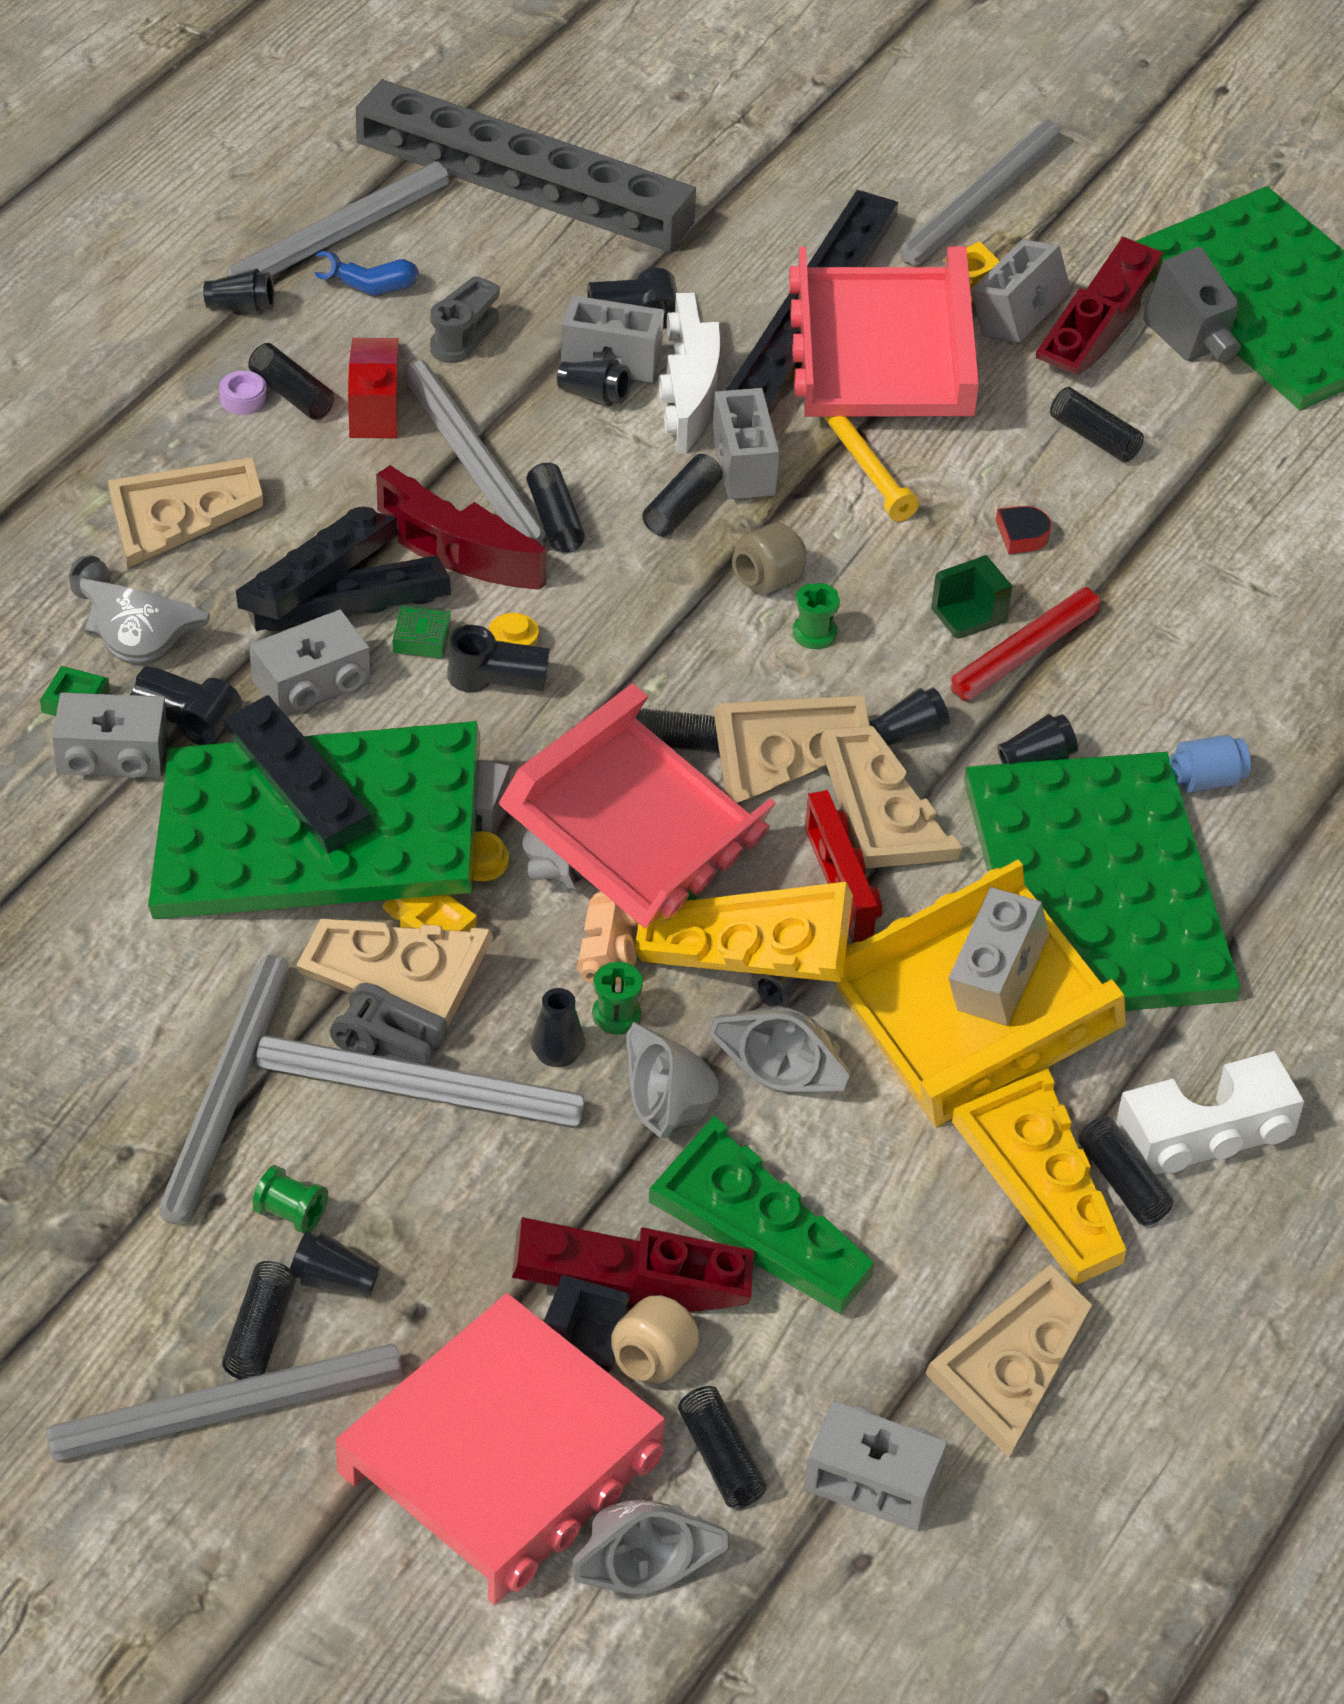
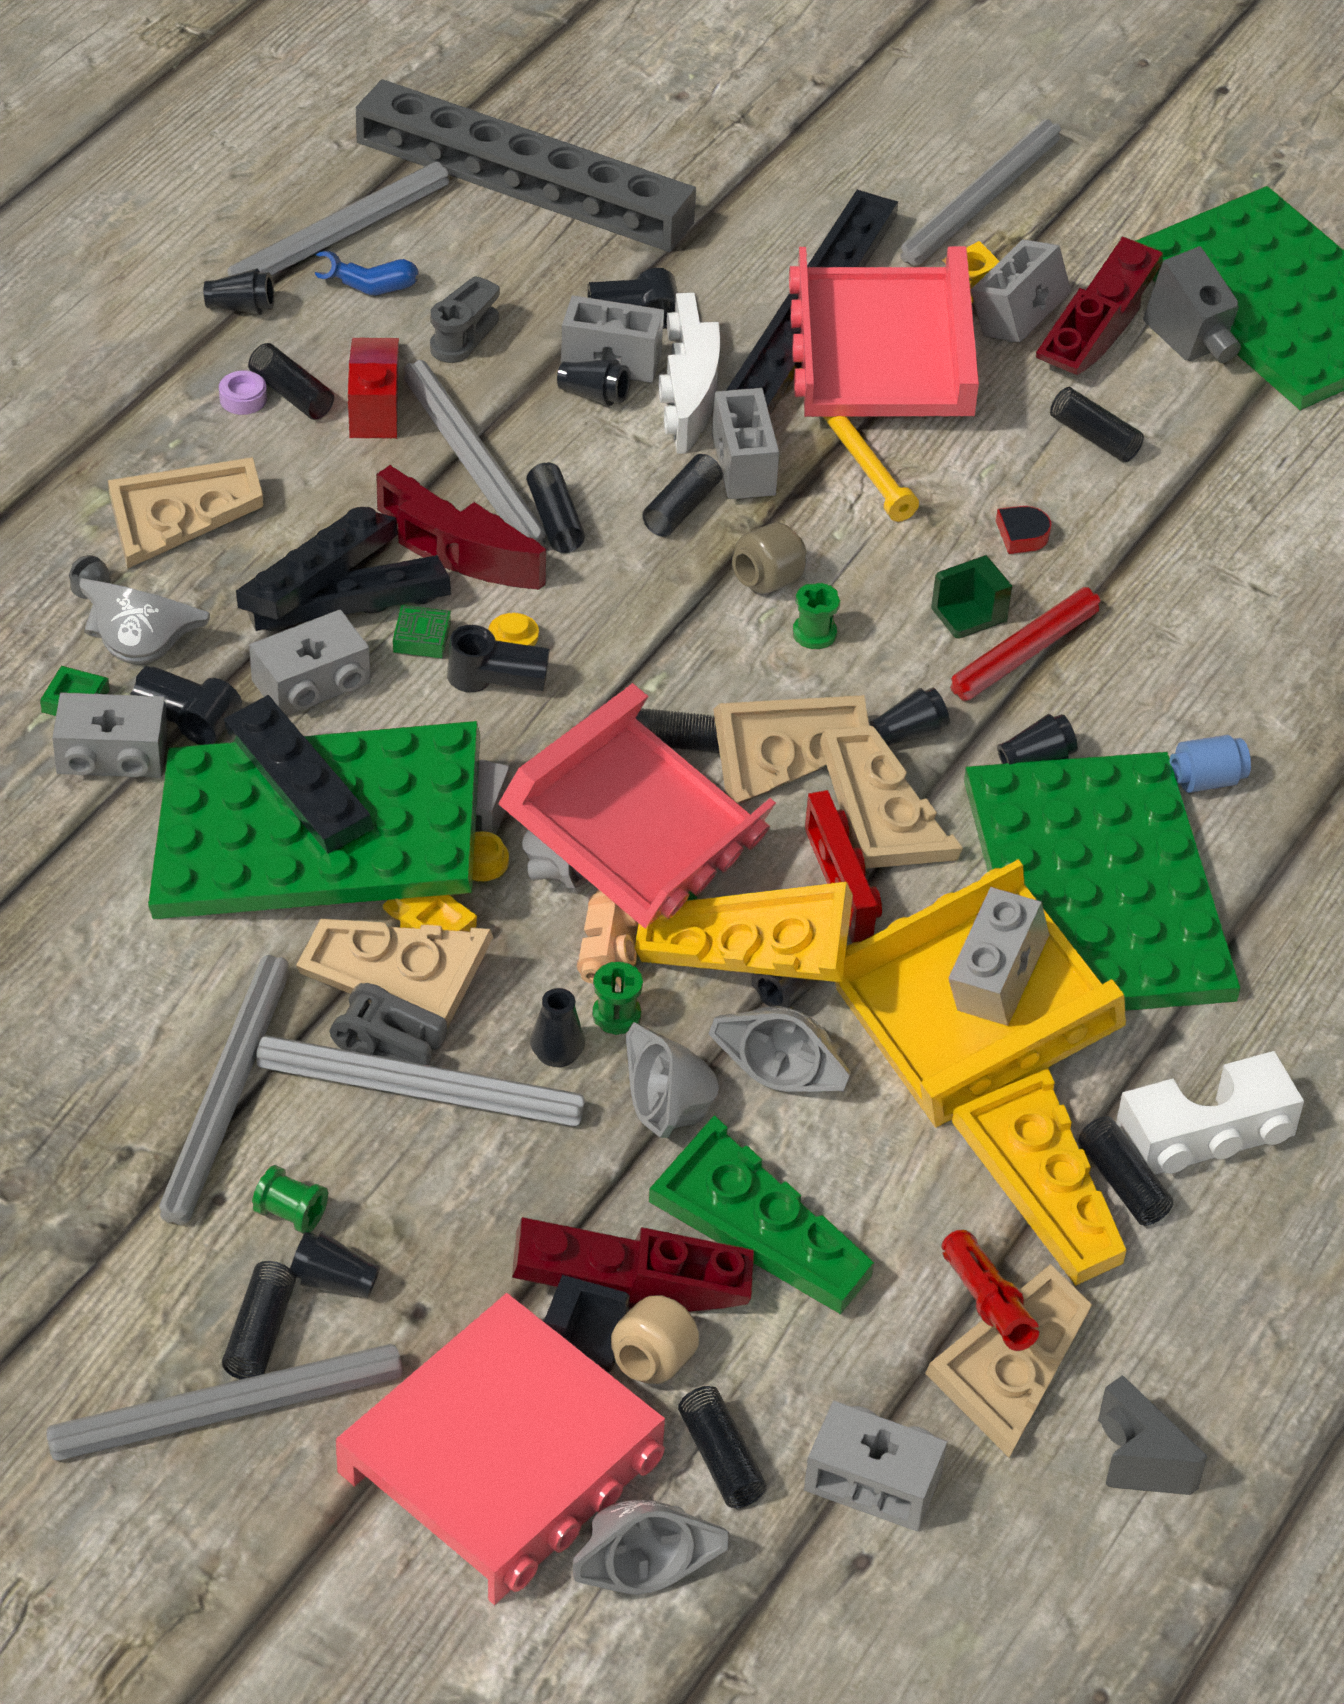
none -> red pin [941,1230,1040,1351]
none -> dark grey slope [1098,1375,1207,1495]

